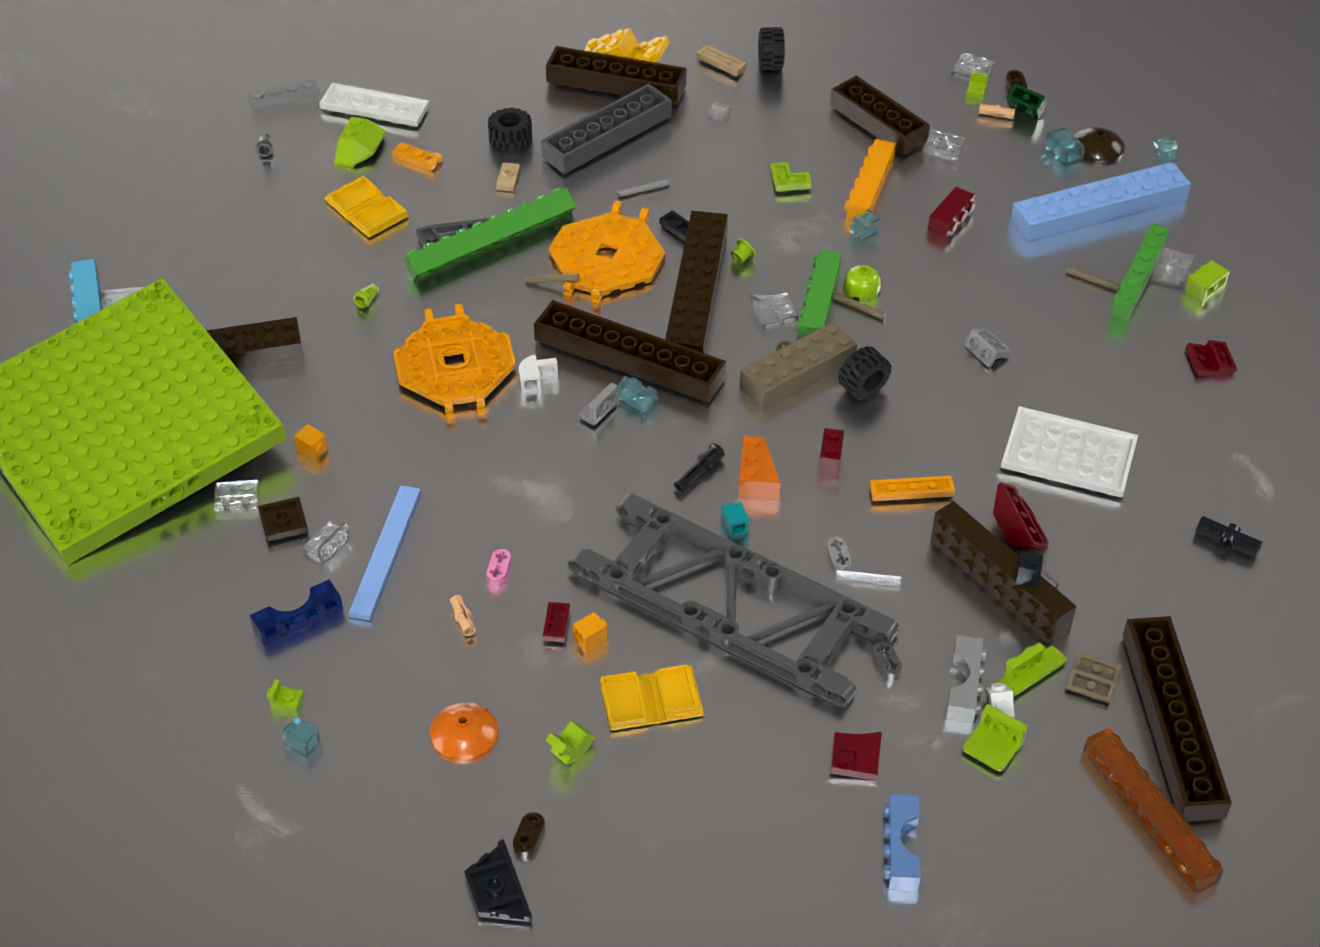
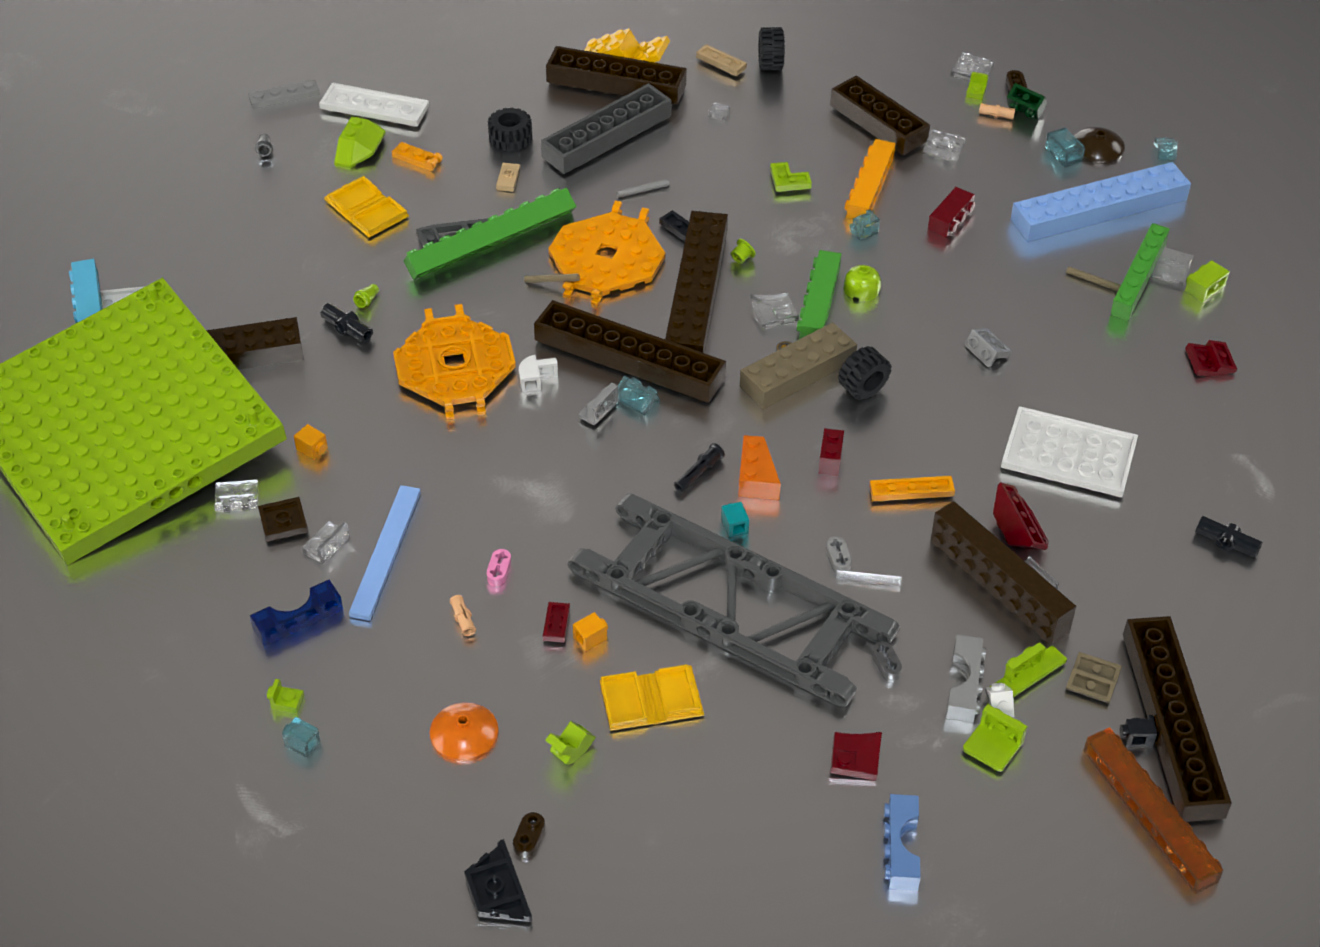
dark tan bar [833,292,886,320] -> none
black brick [1016,551,1043,588] -> none
none -> black piece [320,303,373,343]
none -> black brick [1120,715,1157,747]

